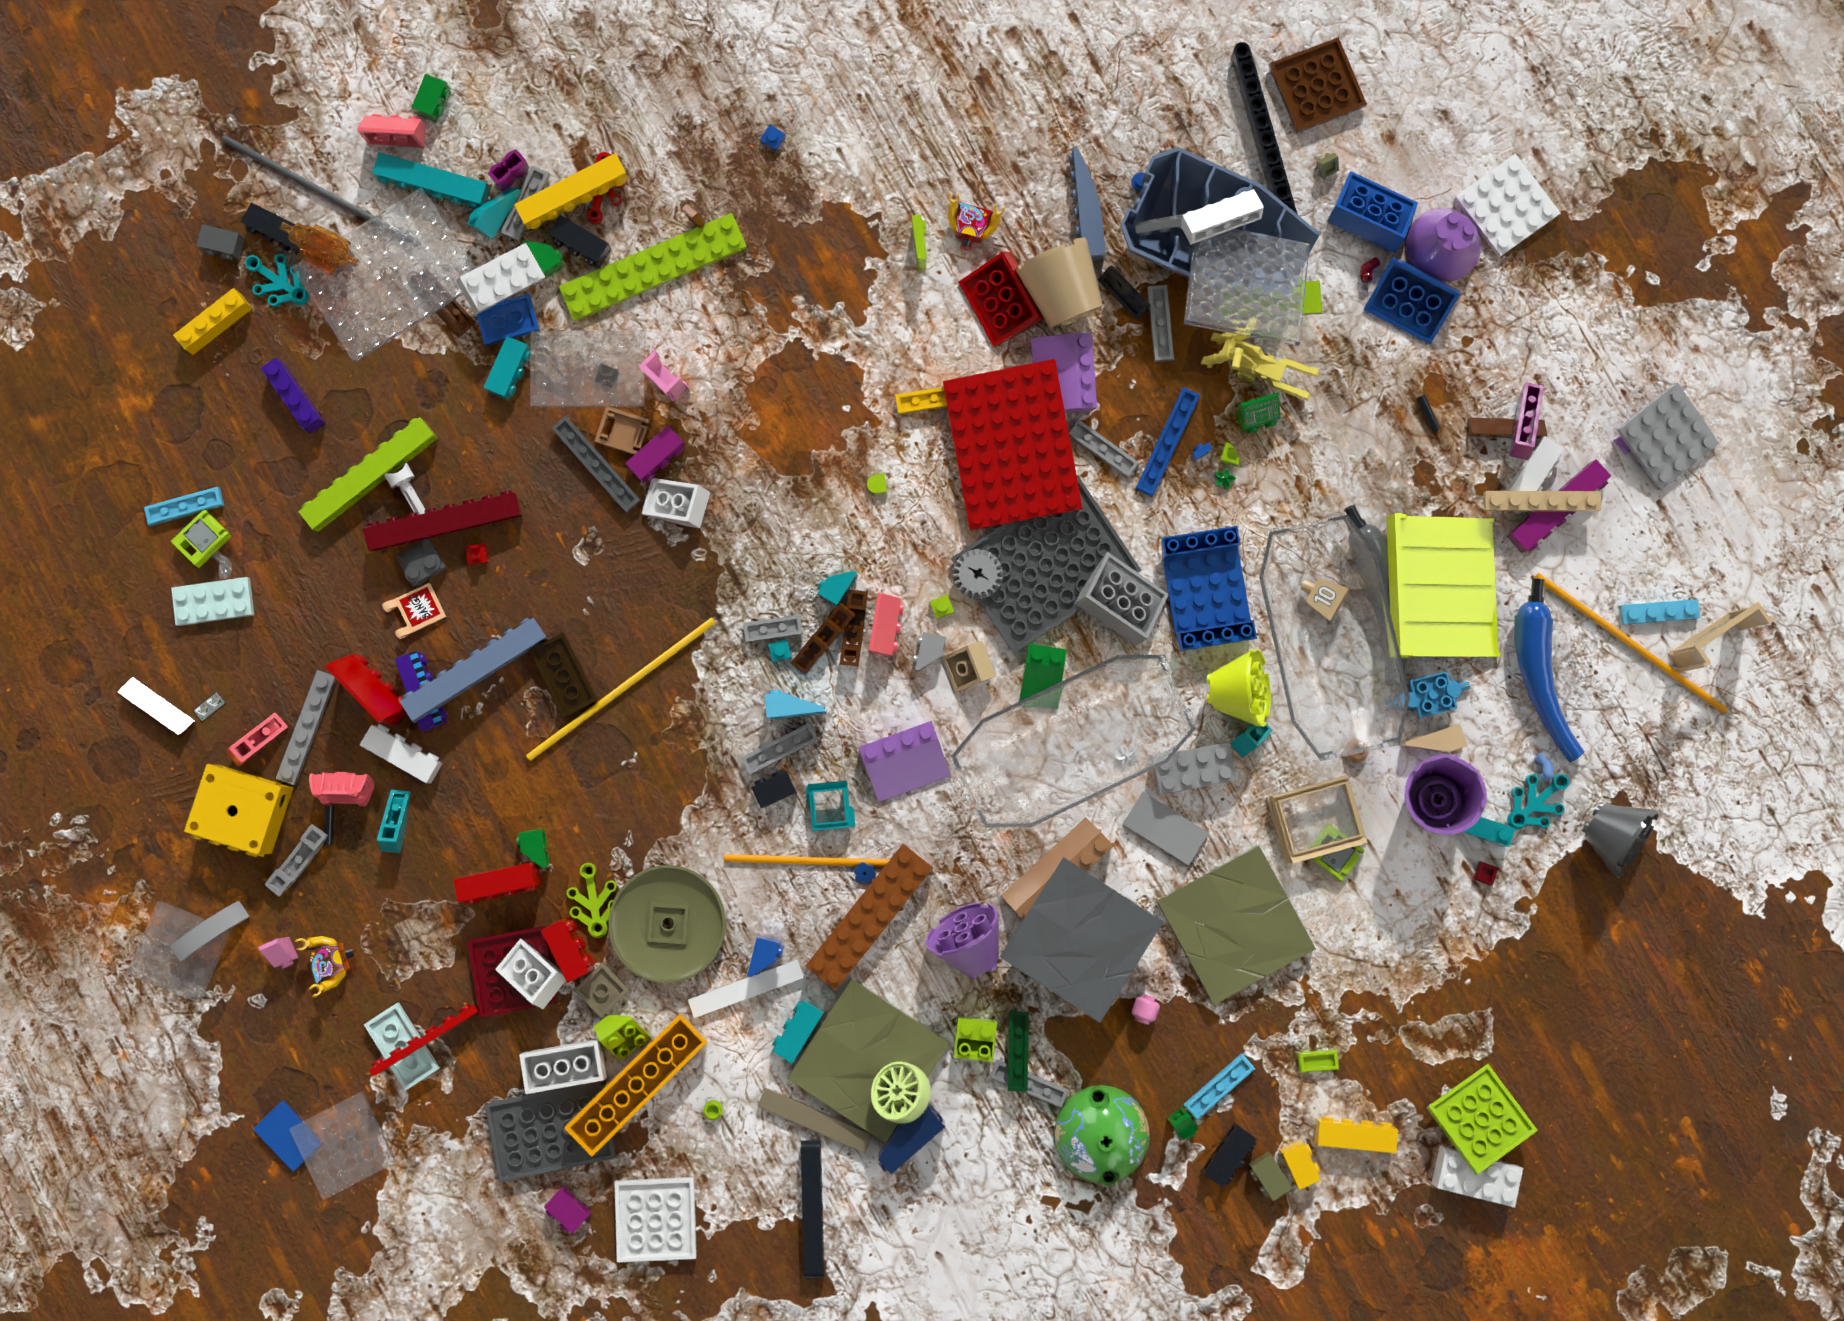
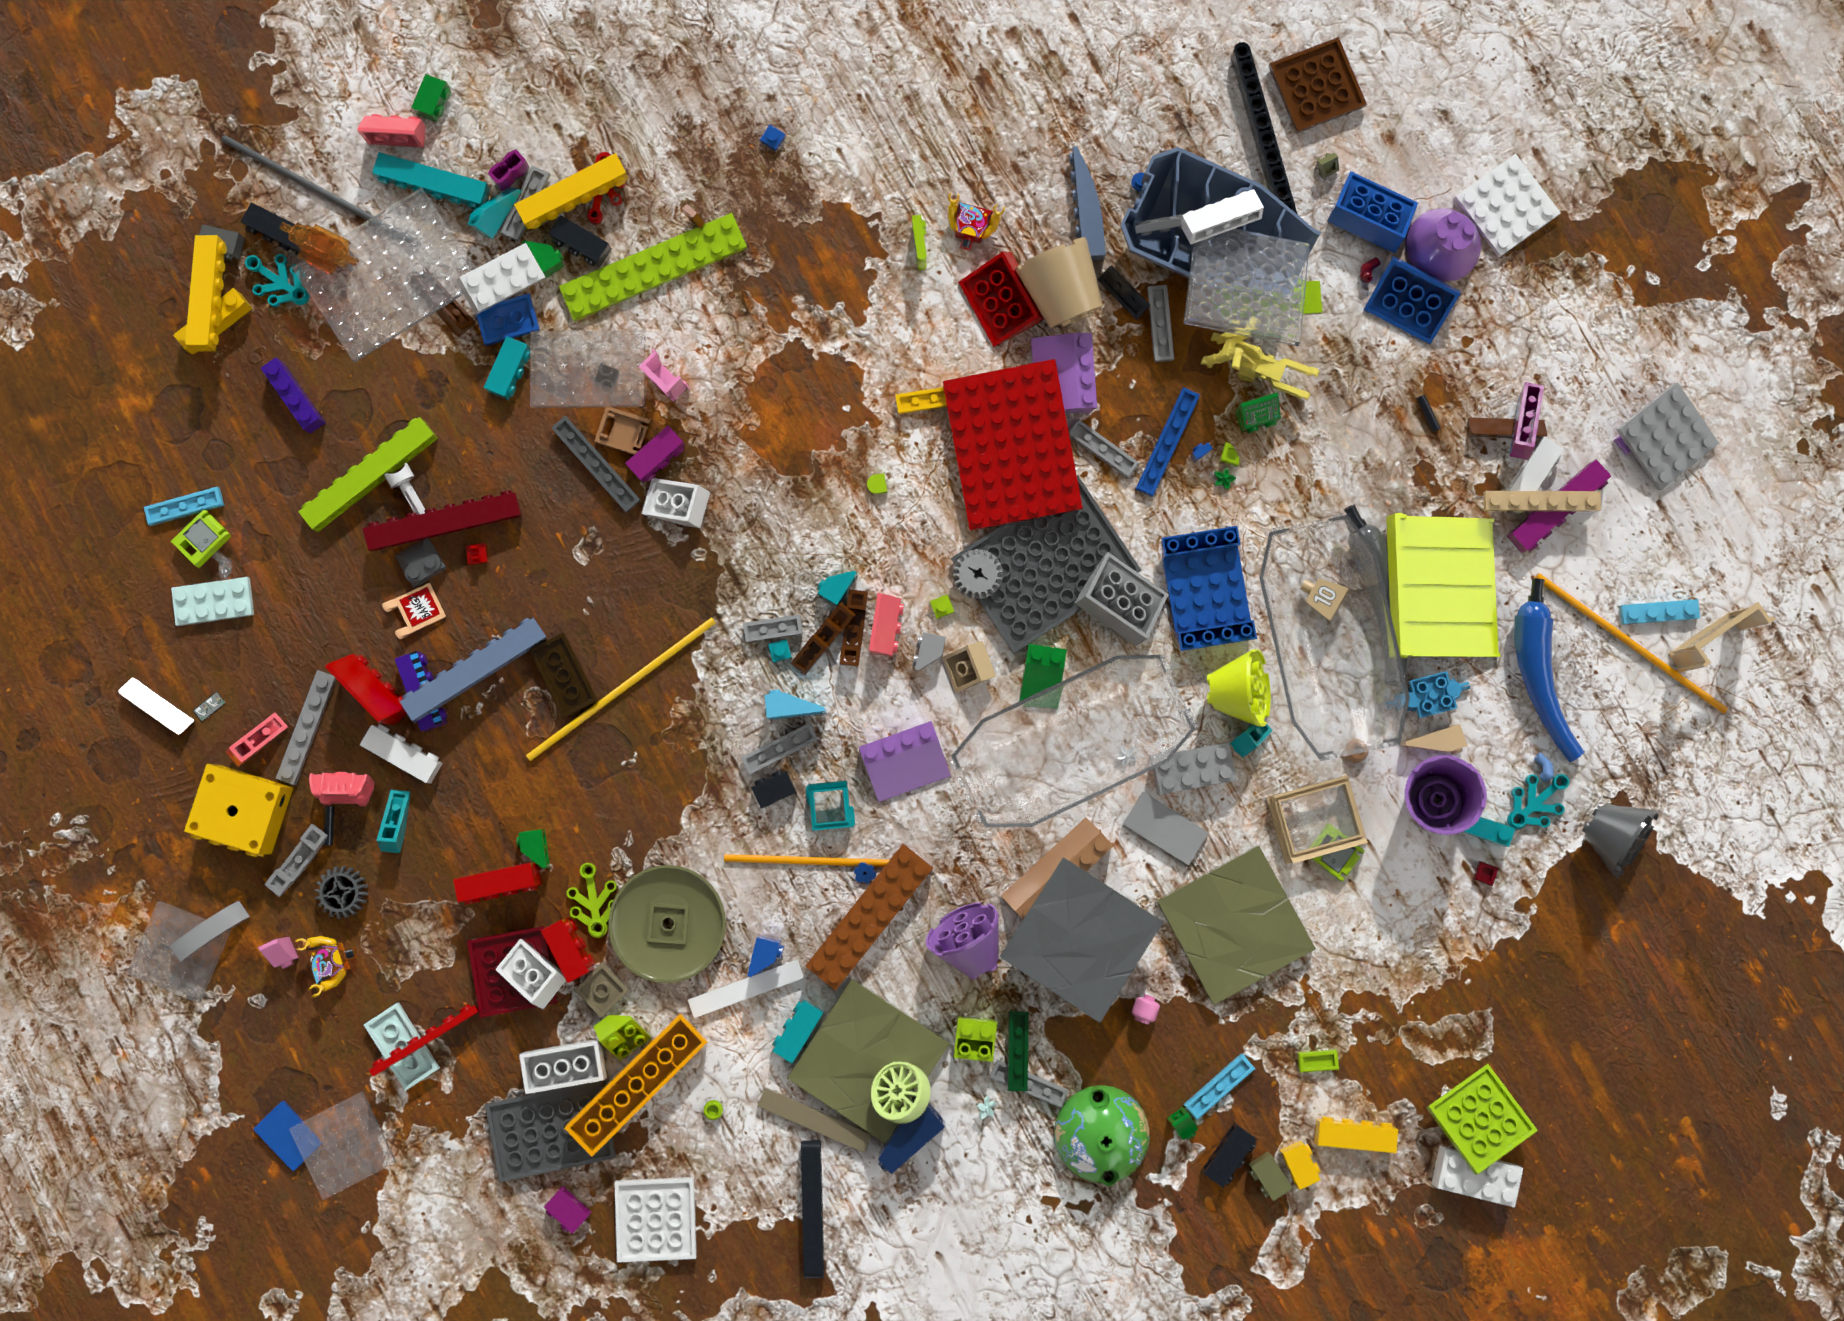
none -> yellow brick [185,235,227,351]
none -> dark grey gear [314,866,369,919]
none -> light aqua plant [977,1096,997,1120]

